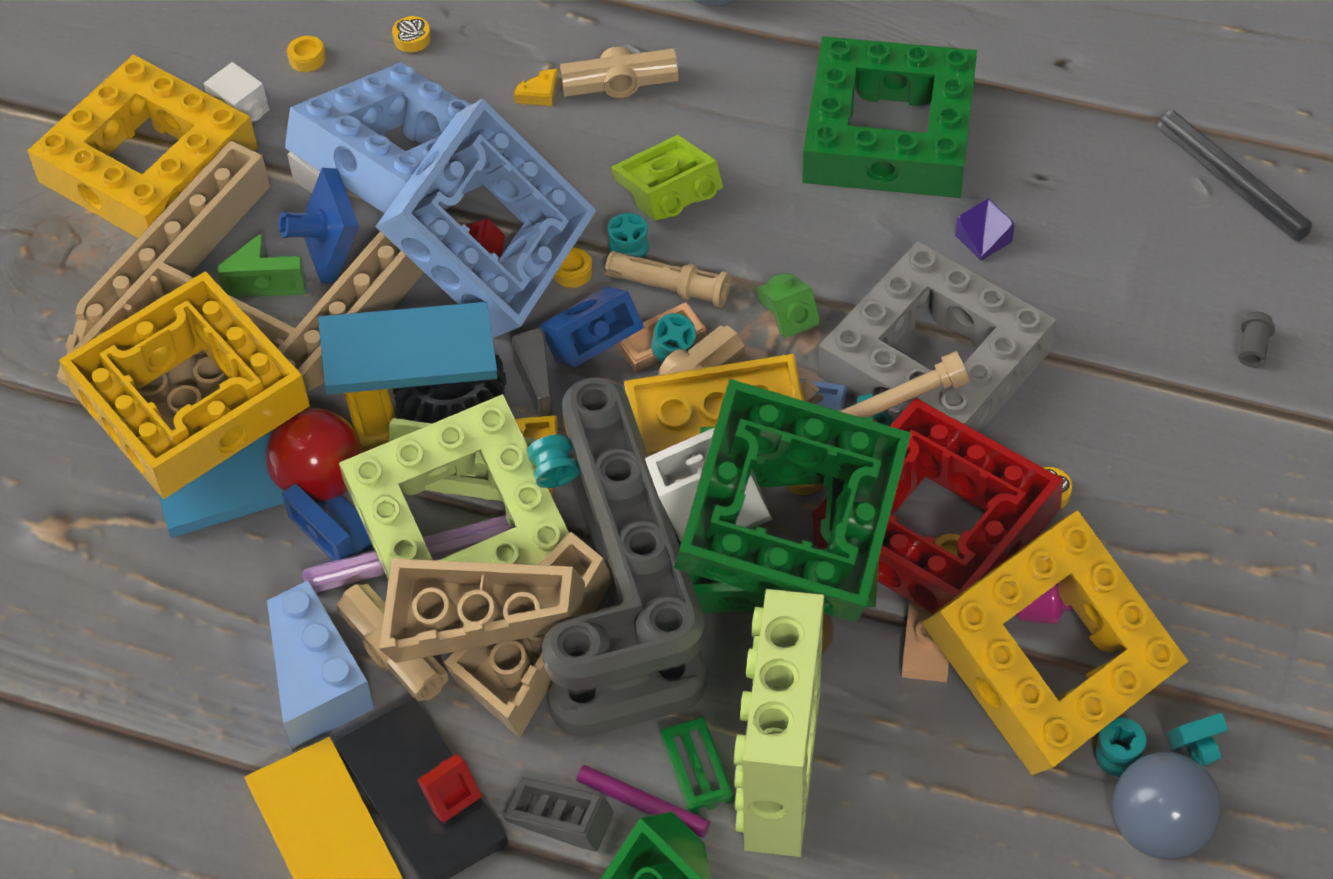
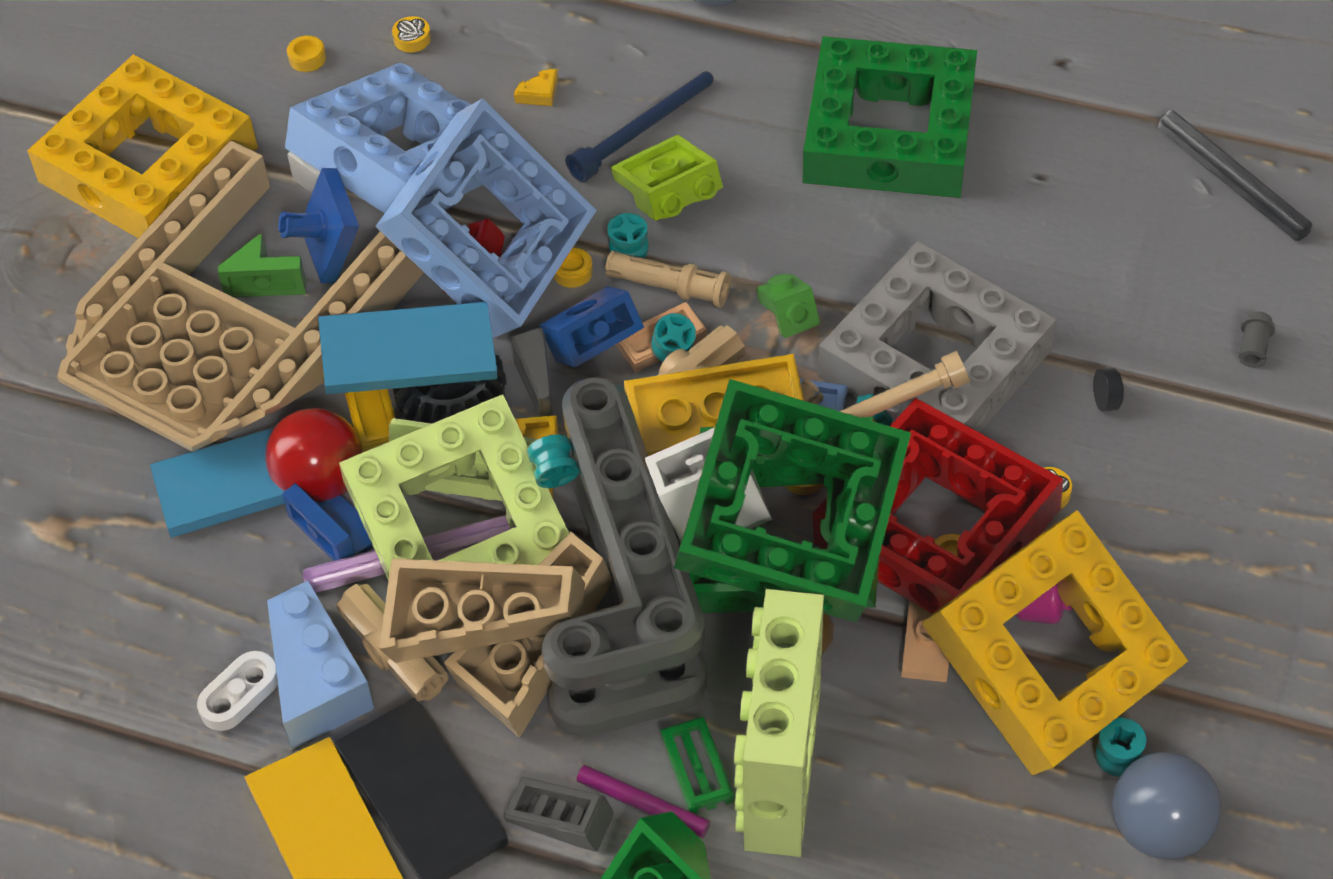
yellow brick [59,271,310,500] -> none
white brick [203,62,269,123] -> none
red tile [417,754,482,823] -> none
tan piece [559,47,679,98] -> none
dark purple slope [955,198,1014,260] -> none
teal tile [1166,713,1229,766] -> none
none -> white plate [197,651,278,731]
none -> dark blue piece [565,71,714,183]
none -> black tile [1093,368,1124,411]

